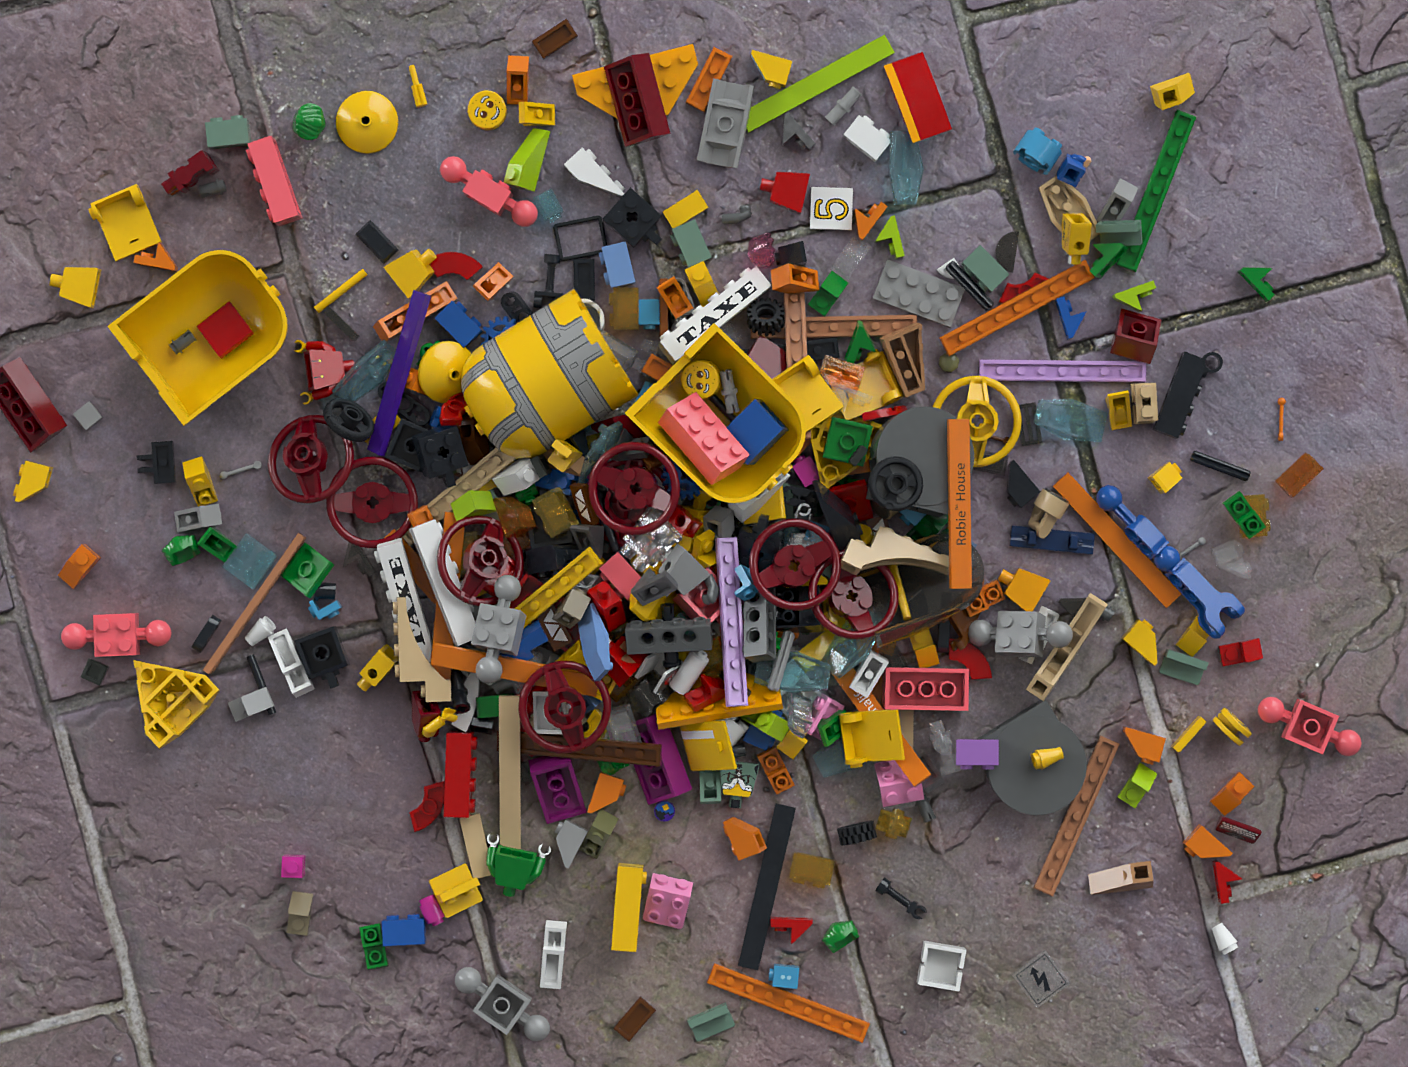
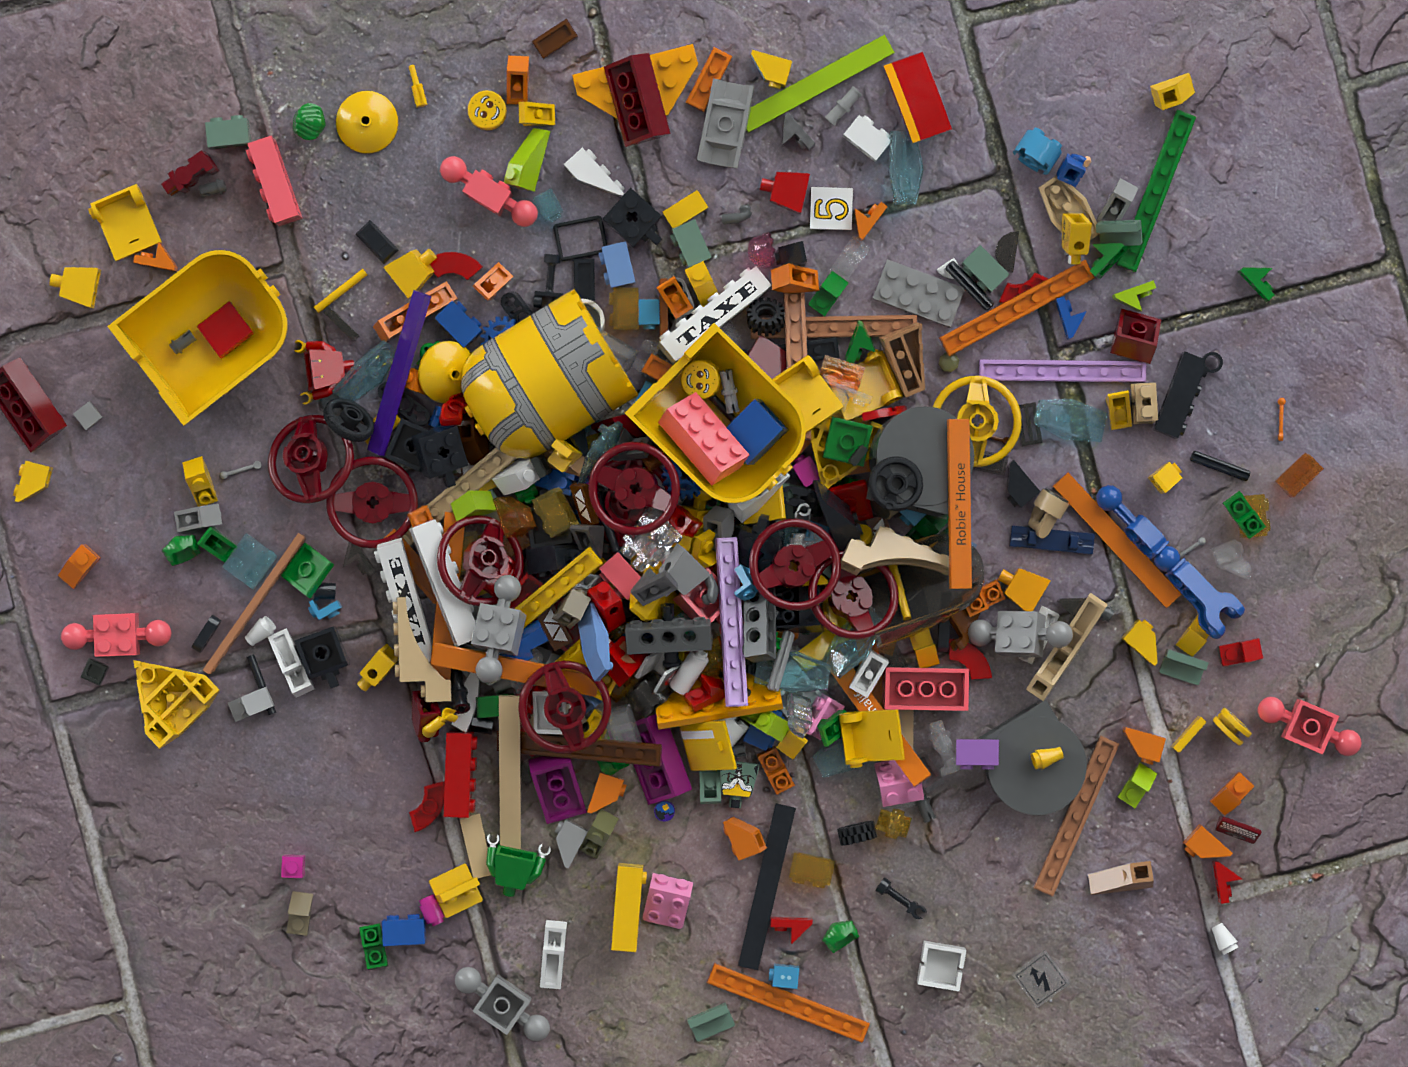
black hinge [136,441,176,484] -> none
reddish brown tile [613,996,656,1042] -> none
lime slope [874,215,905,259] -> none

